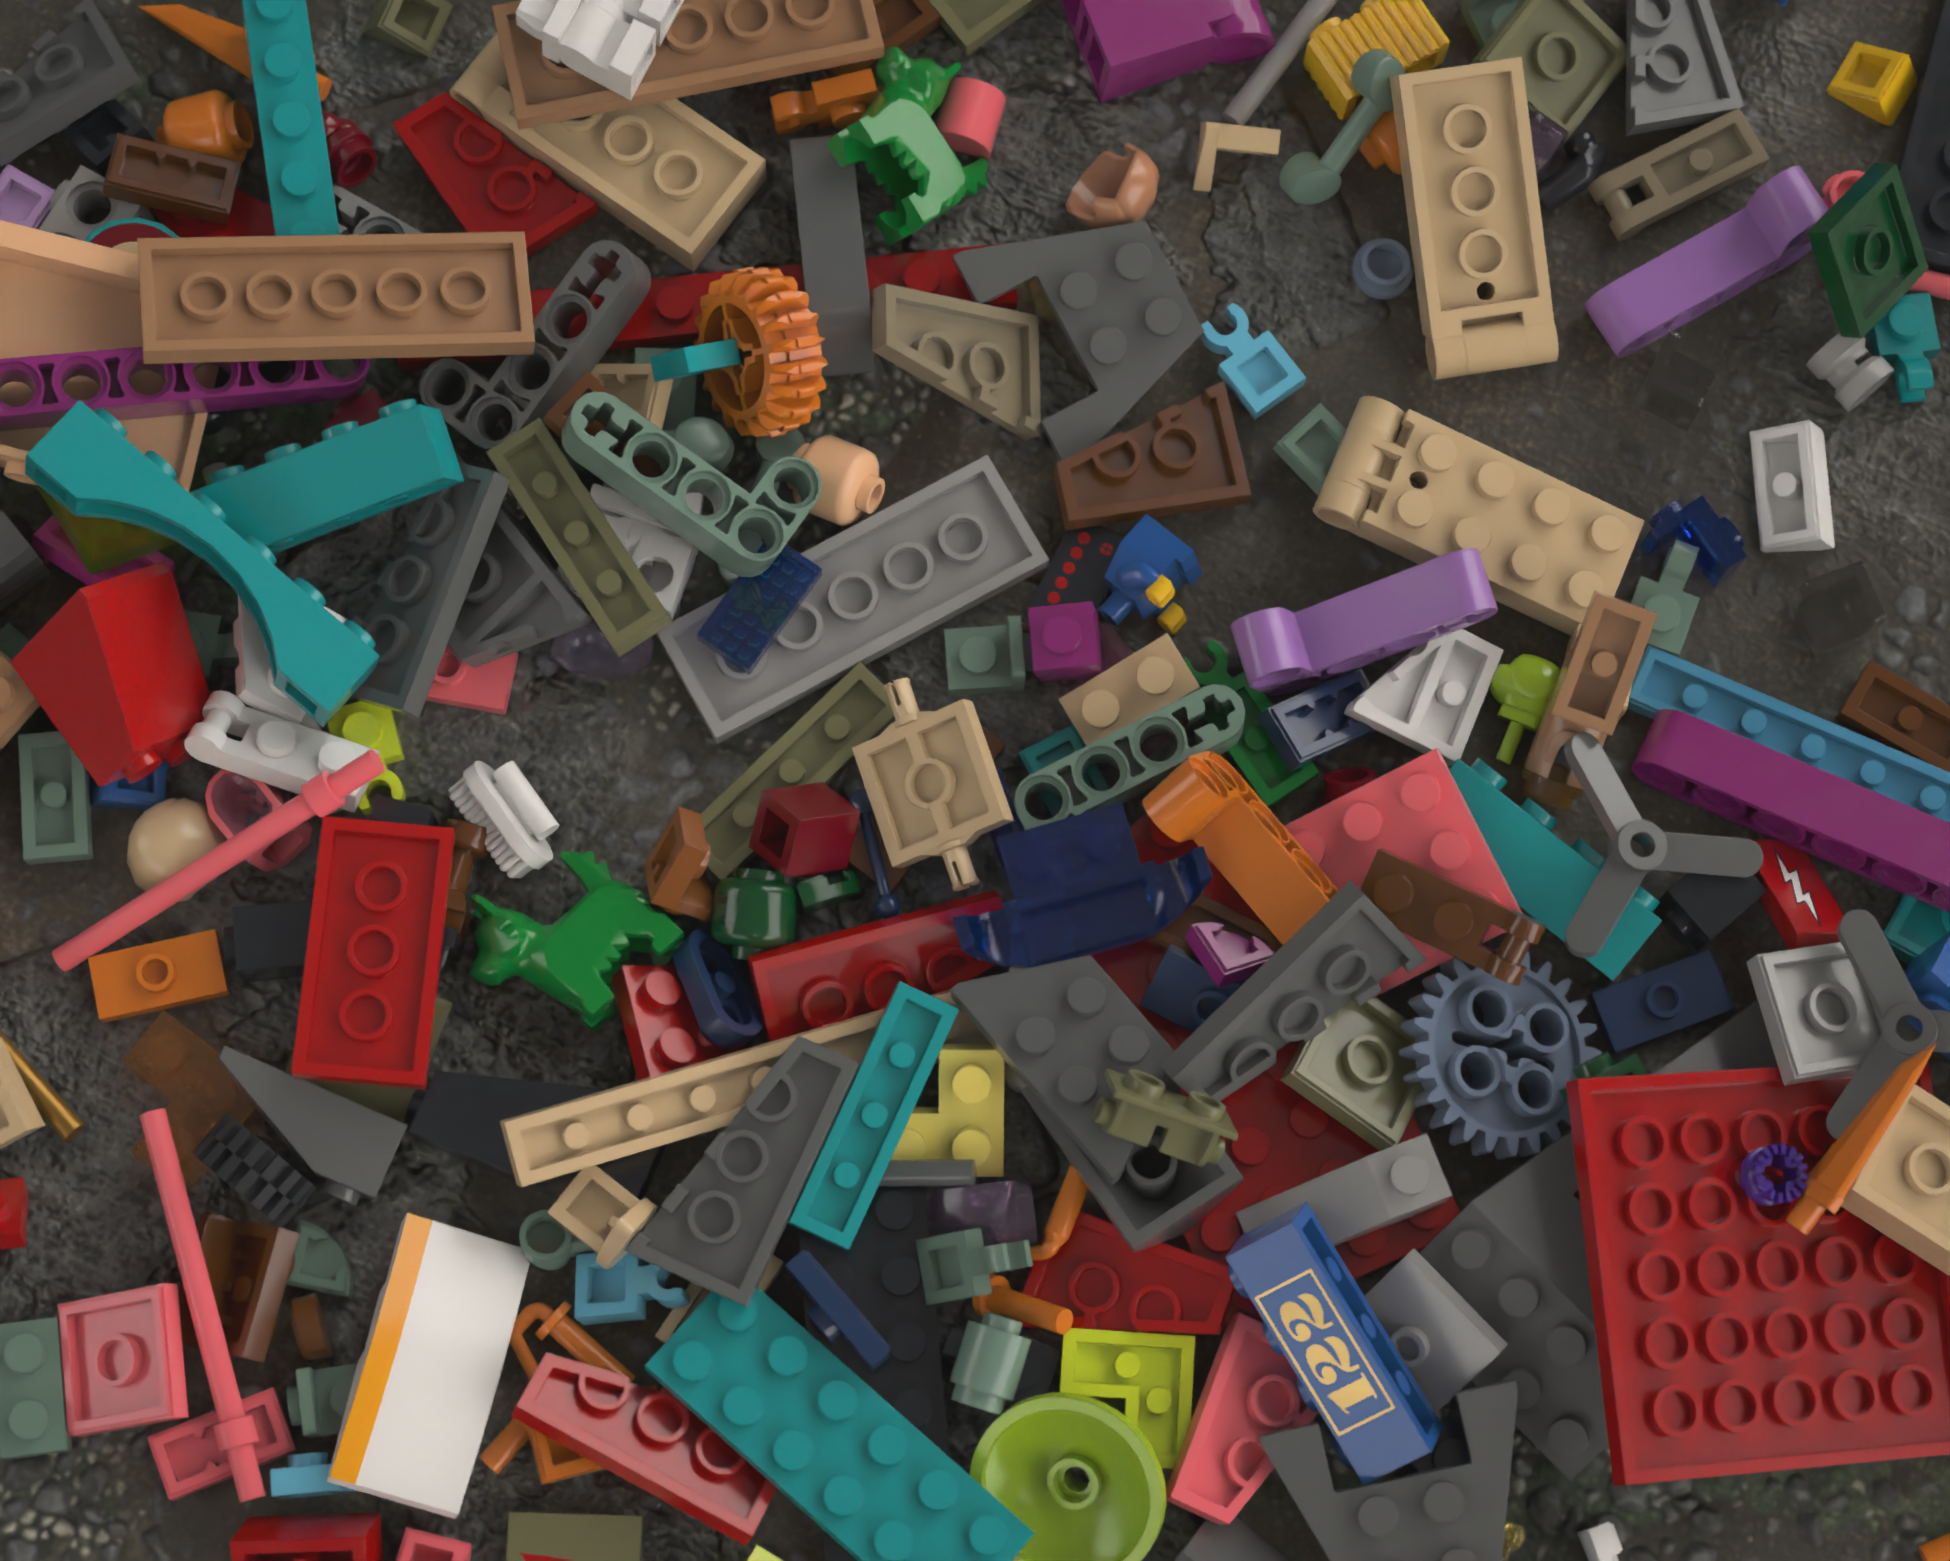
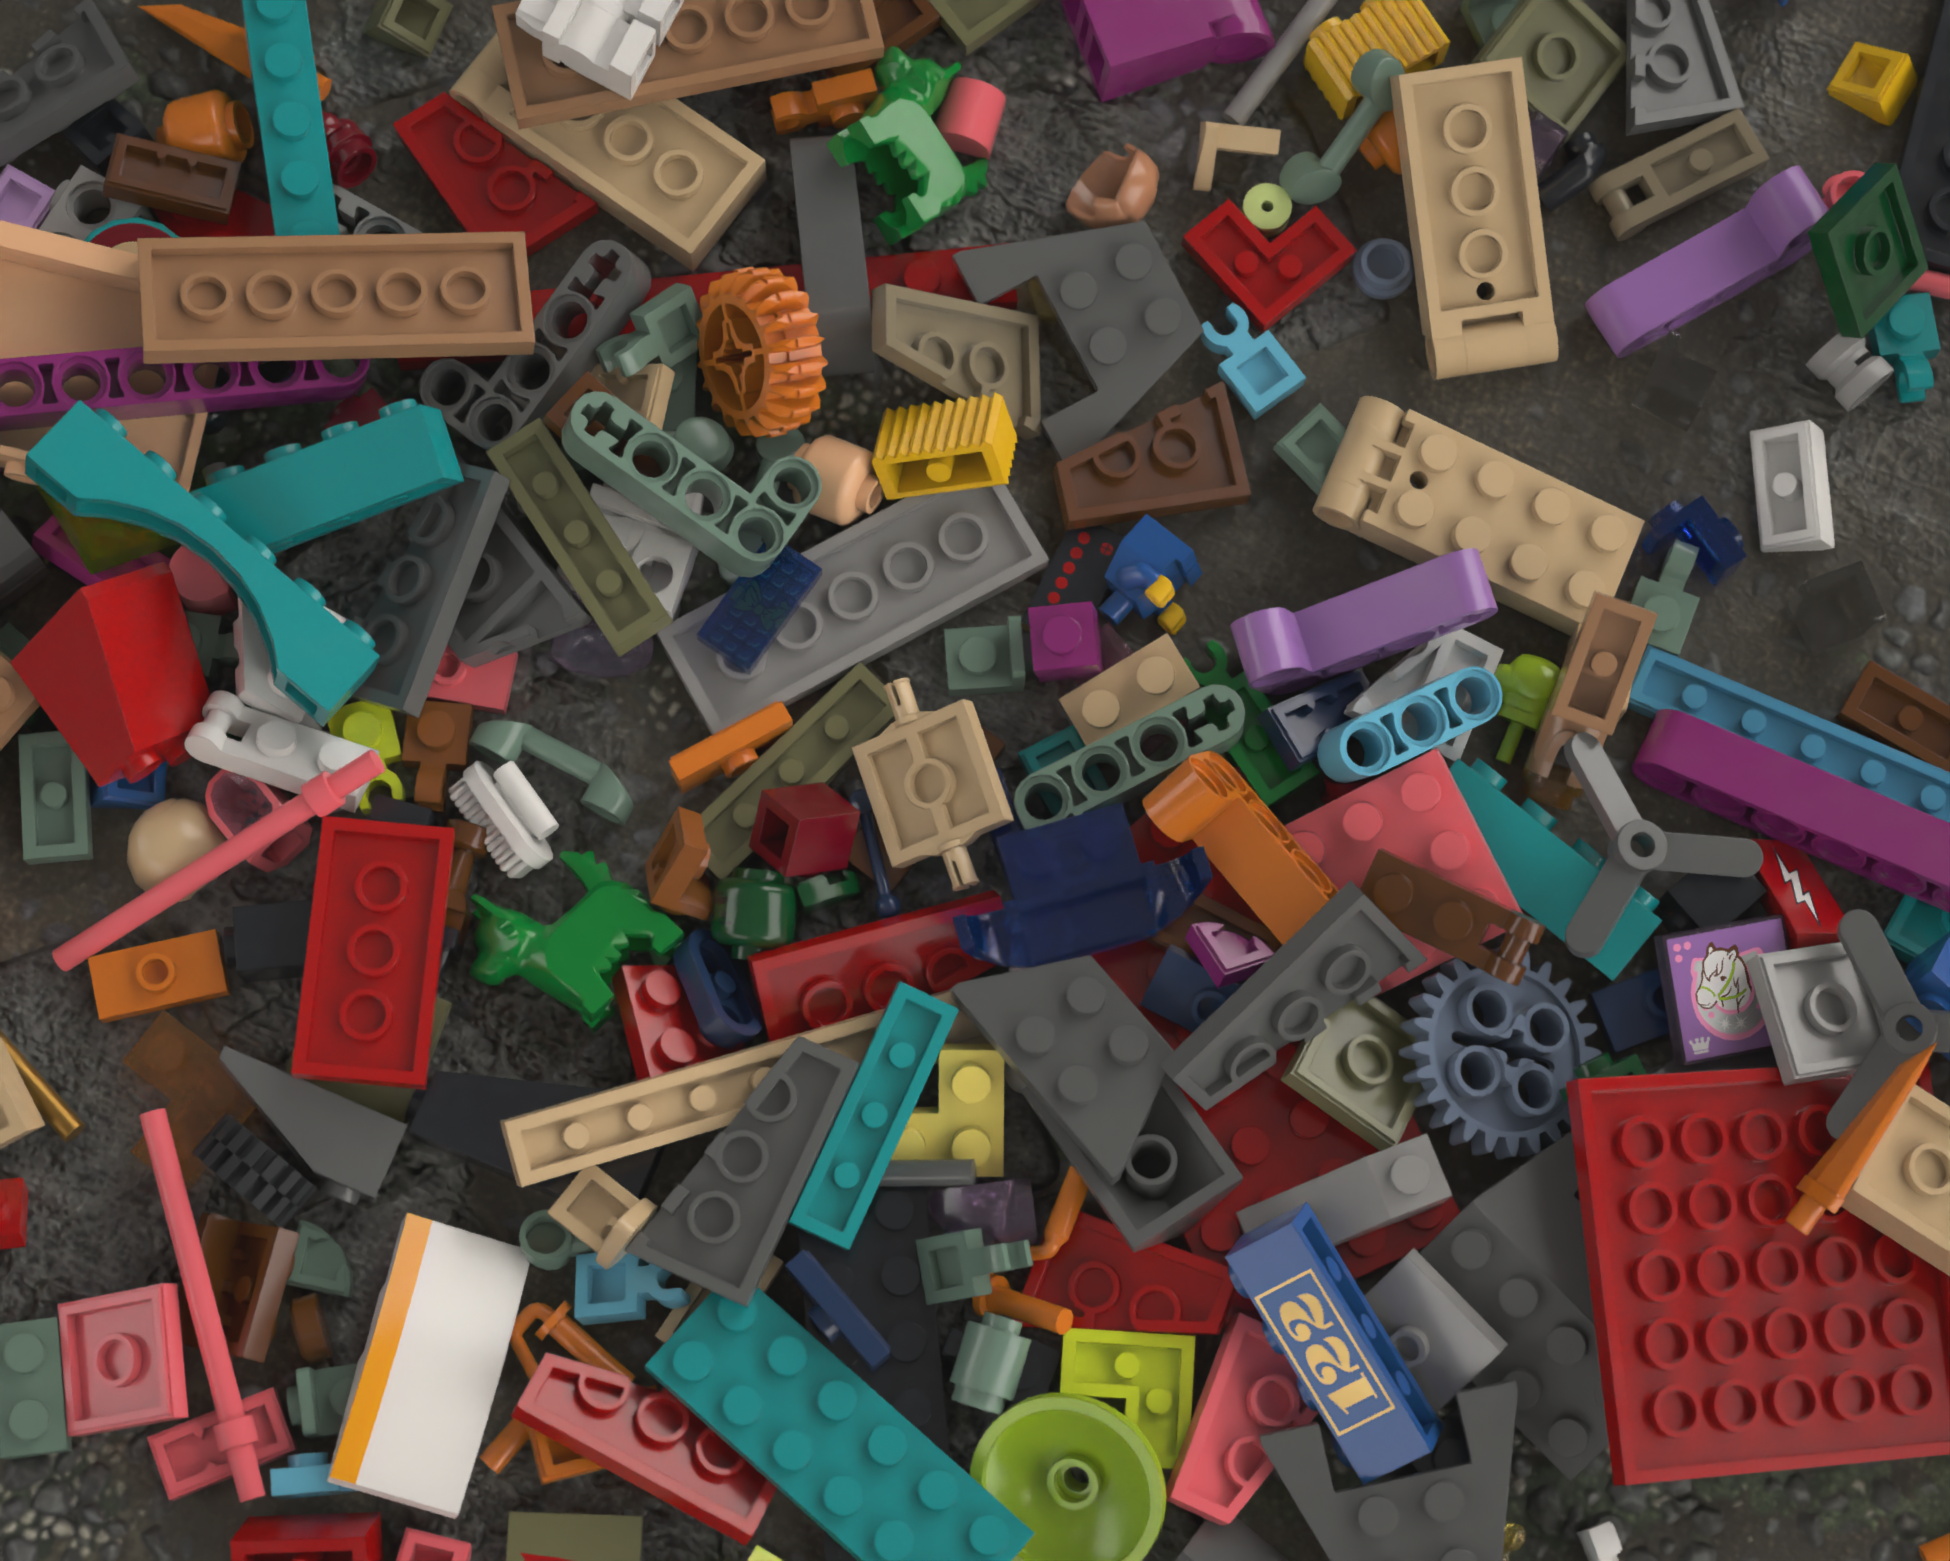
teal tile [649,338,741,382] -> none
olive hinge [1093,1068,1238,1167] -> none
dark purple bush [1739,1143,1809,1206] -> none
none -> coral brick [169,546,238,616]
none -> dark orange plate [402,701,475,814]
none -> sand green bar [468,720,634,826]
none -> sand green plate [595,283,702,377]
none -> orange plate [669,700,793,795]
none -> yellow brick [871,392,1017,500]
none -> red plate [1181,199,1357,334]
none -> yellowish green piece [1241,183,1292,238]
none -> medium azure beam [1317,666,1503,783]
none -> tile [1654,914,1789,1066]

